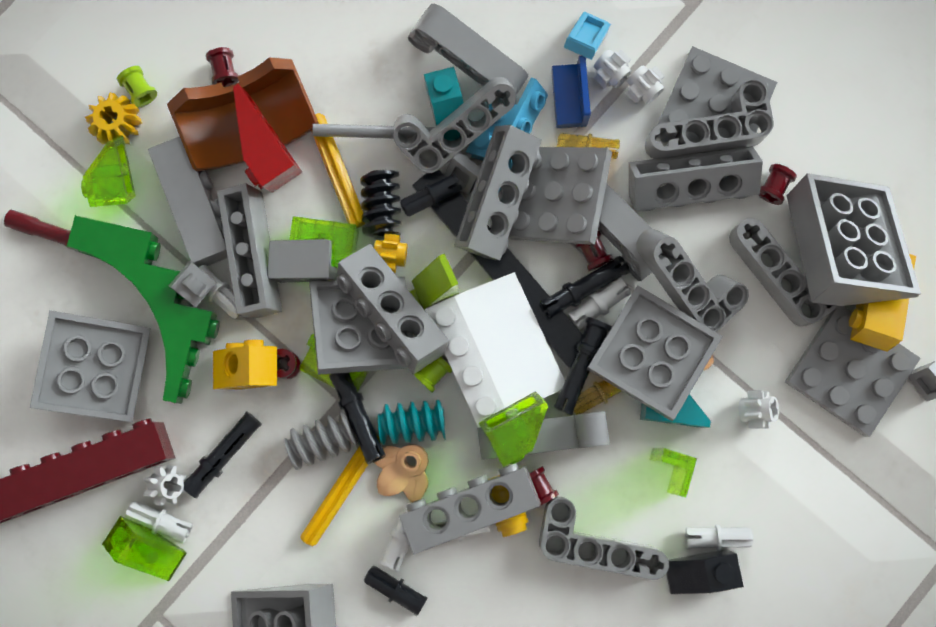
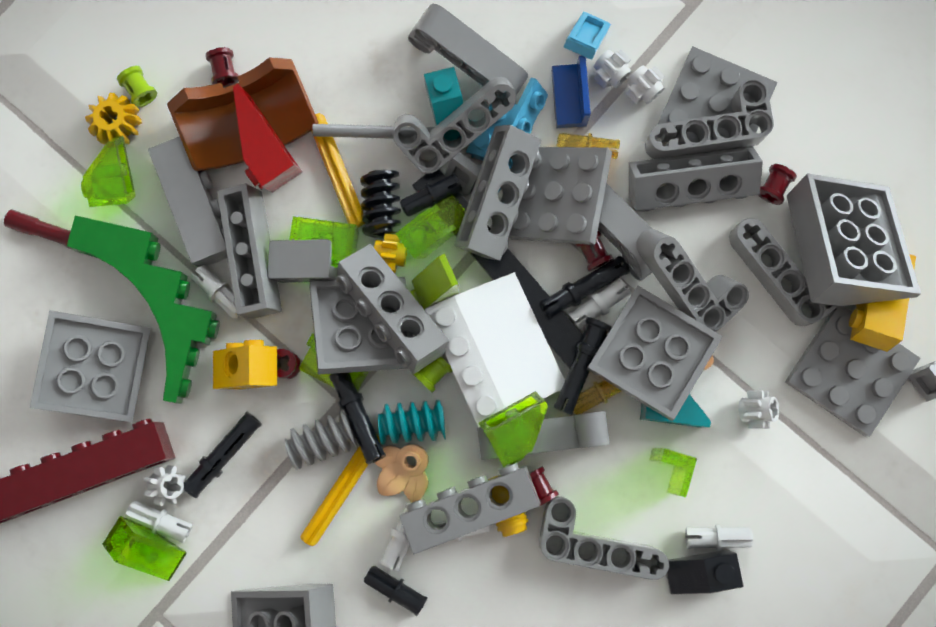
light grey tile [169,261,217,307] -> none
none -> clear neon green slope [395,195,466,259]

